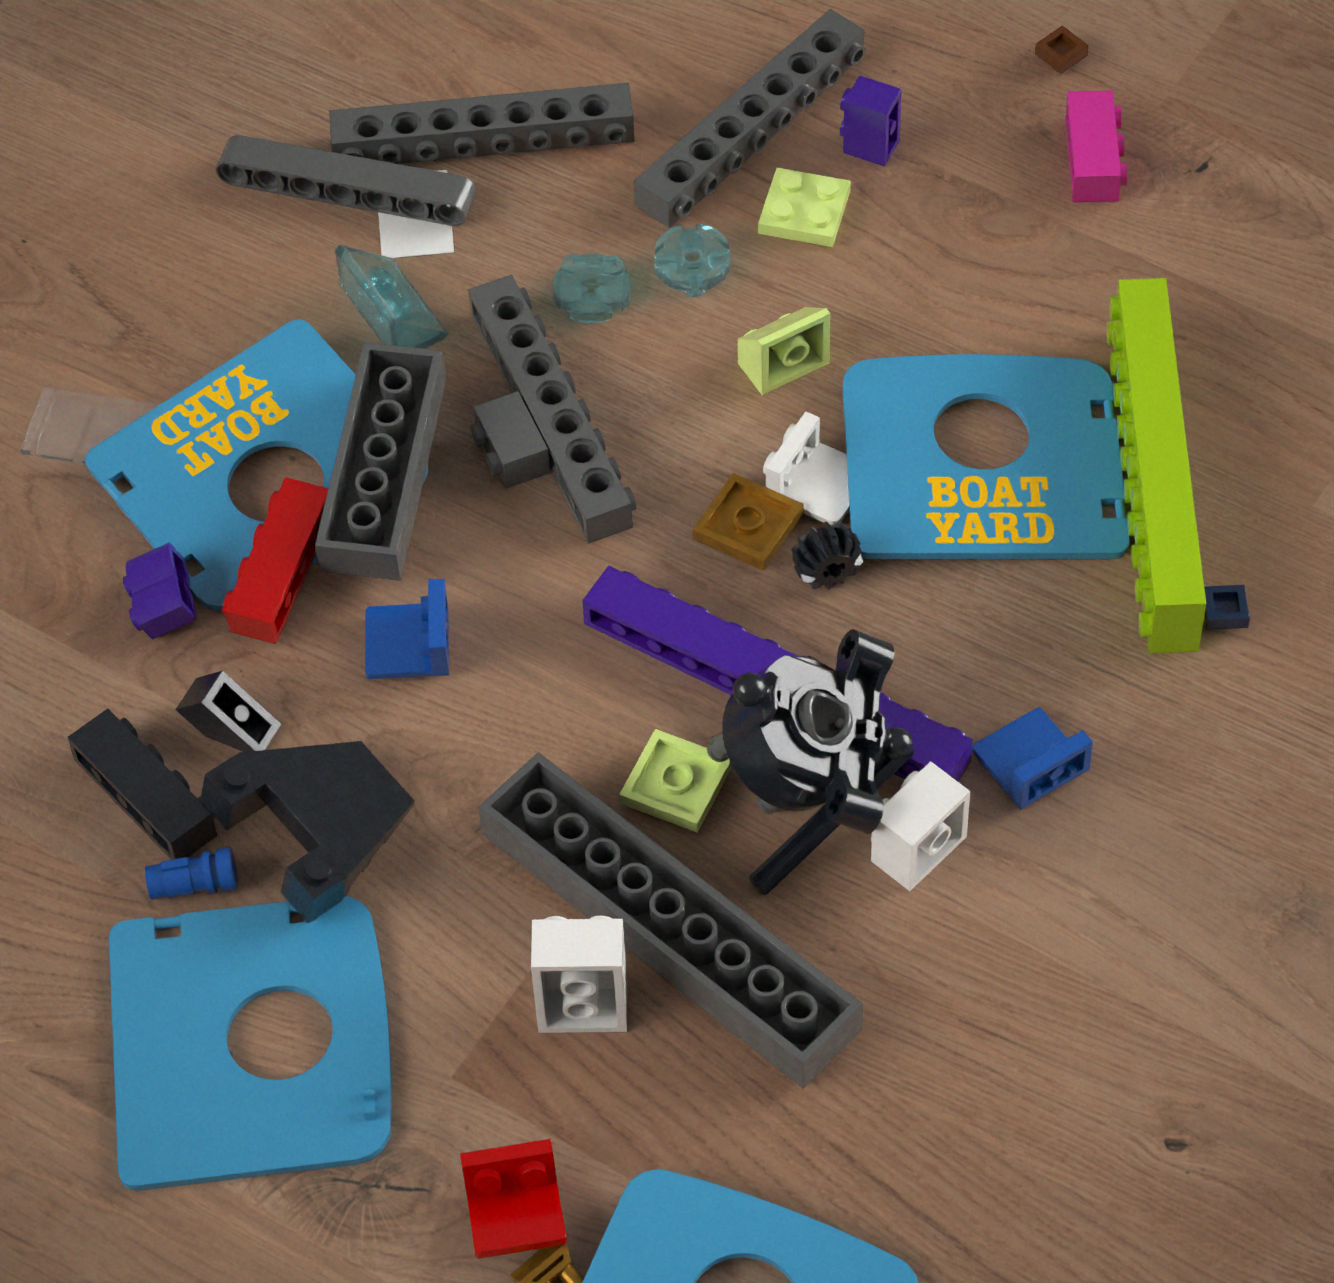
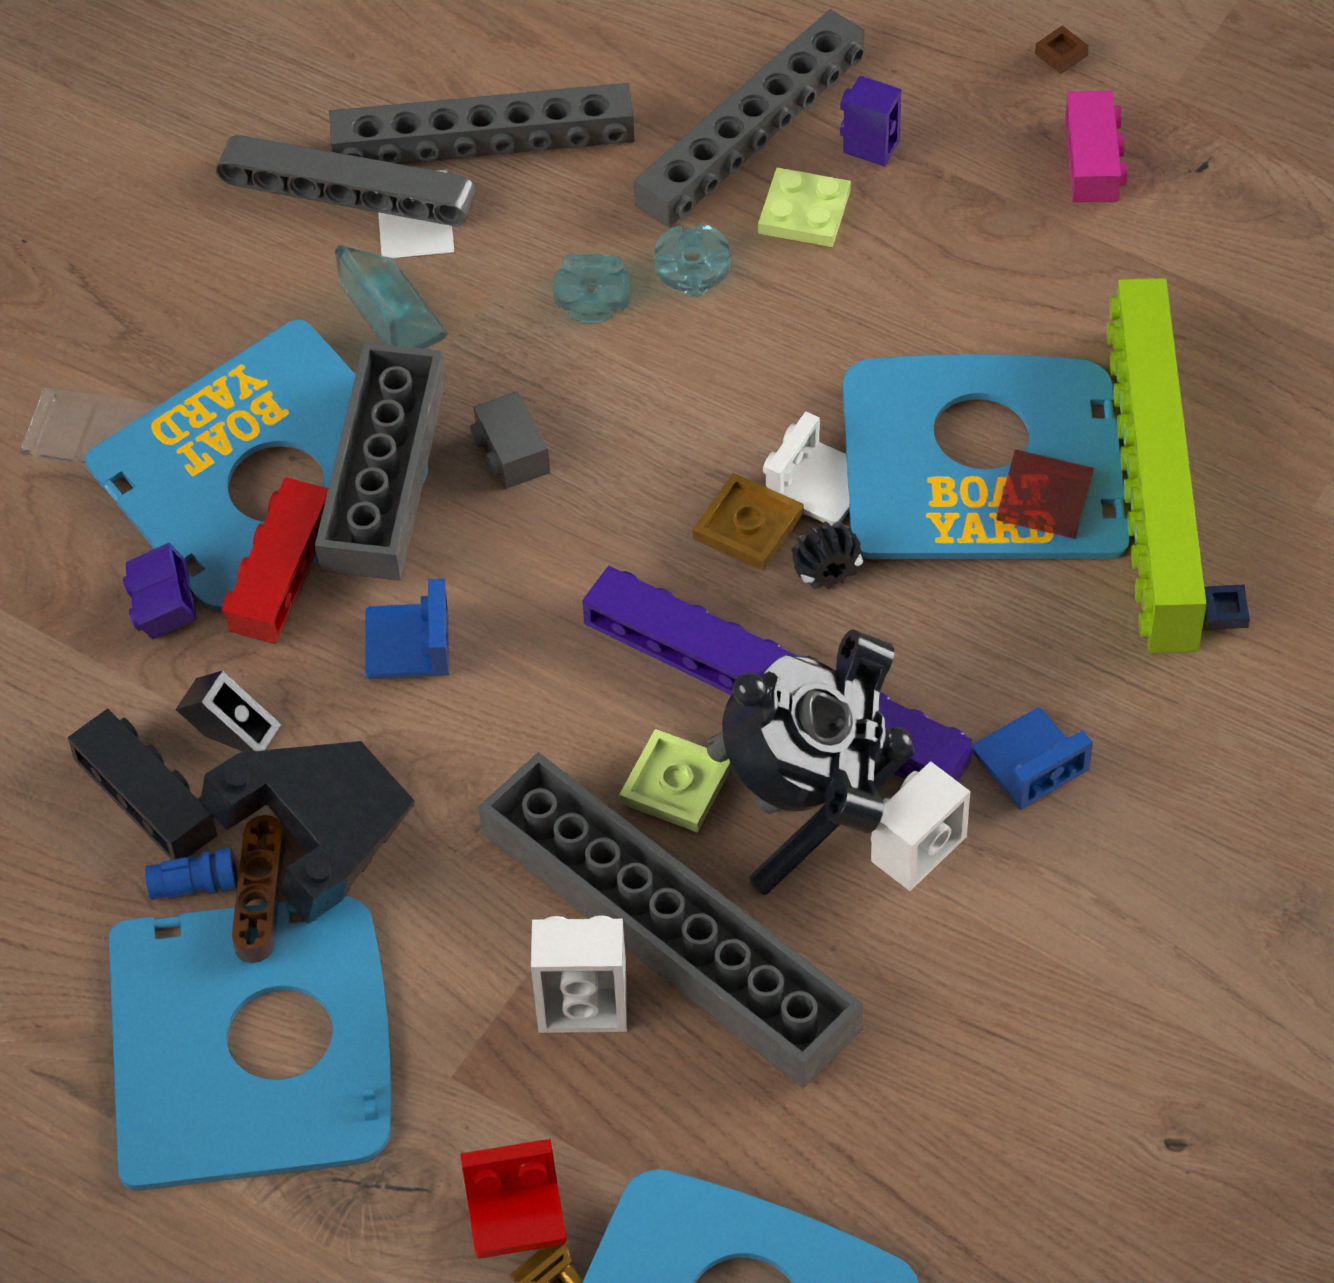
dark grey brick [468,274,637,544] -> none
yellowish green slope [738,307,830,395] -> none
none -> reddish brown beam [232,815,285,963]
none -> clear red tile [996,449,1094,539]

